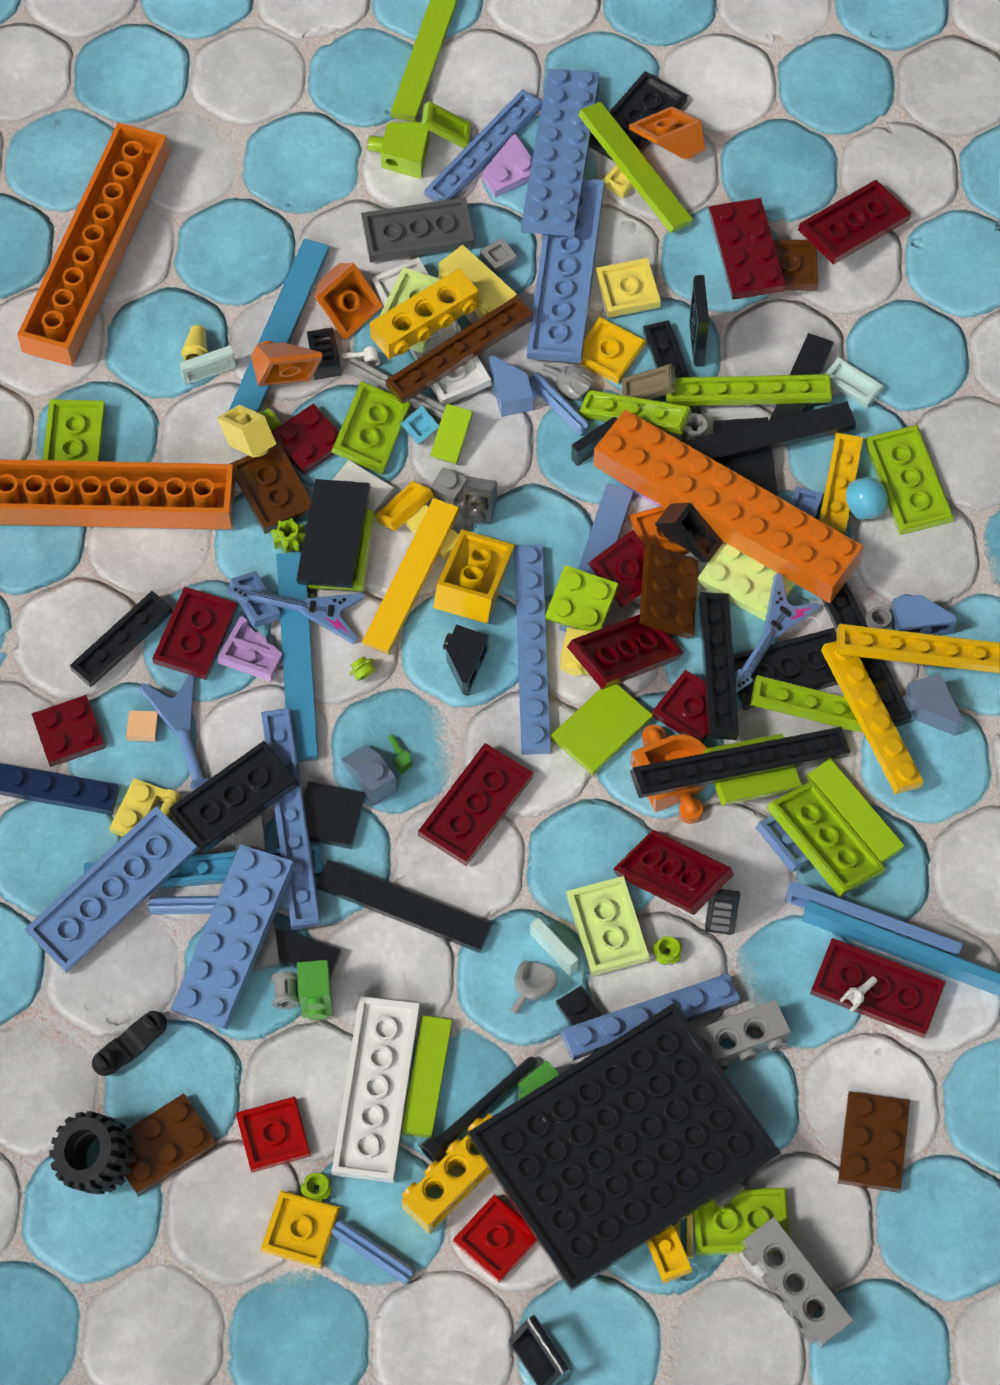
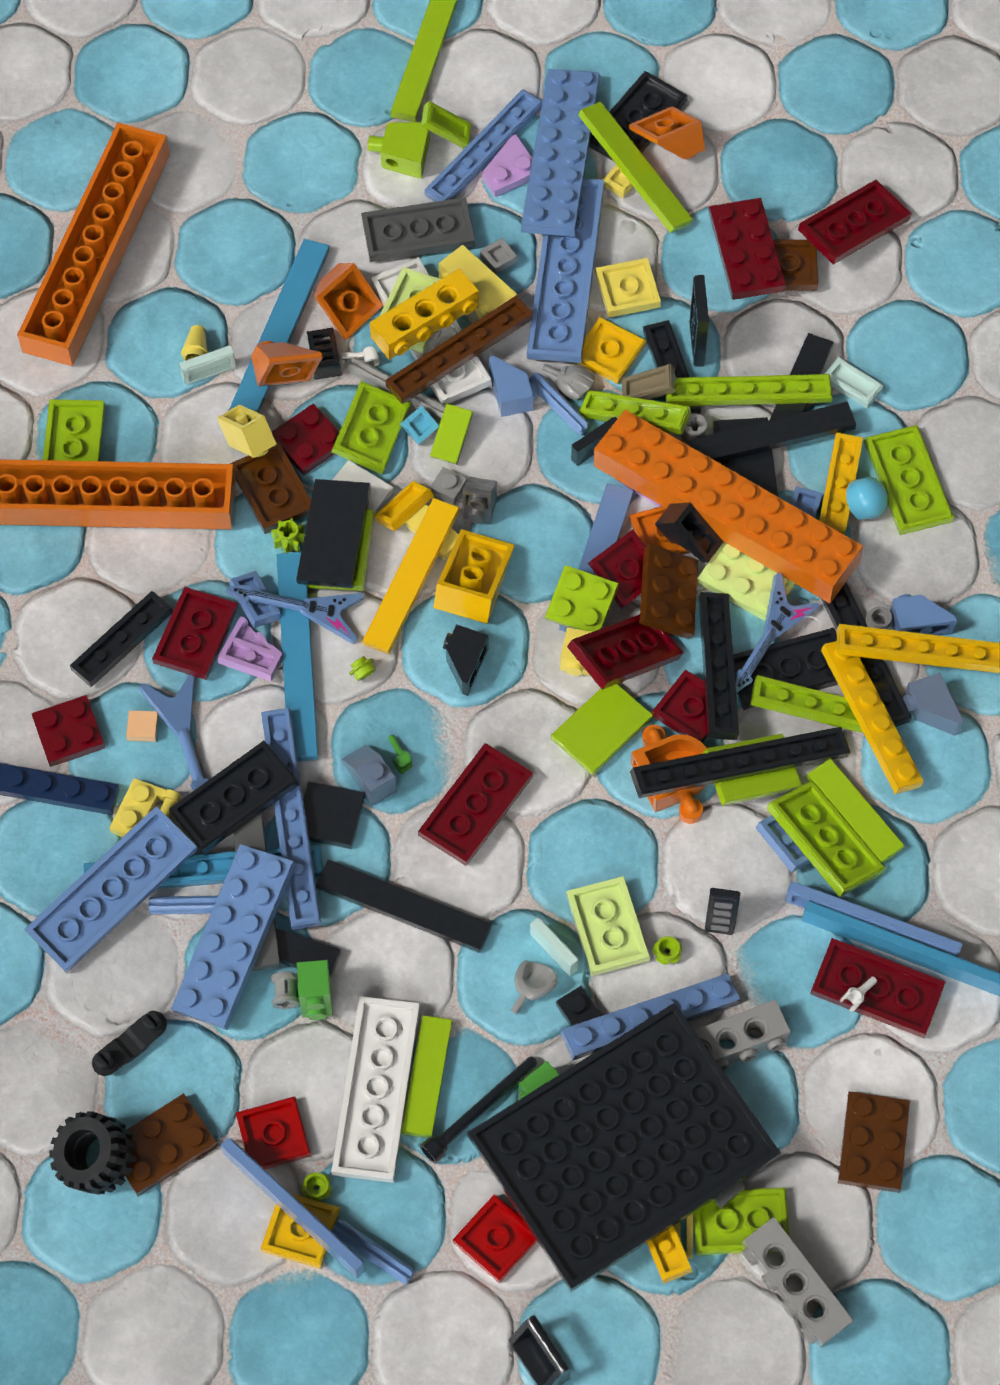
lime plate [258,408,281,432] -> none
yellow brick [401,1113,492,1234] -> none
medium blue plate [514,545,551,755] -> none
dark red tile [613,830,734,915] -> none
none -> medium blue tile [220,1138,365,1279]

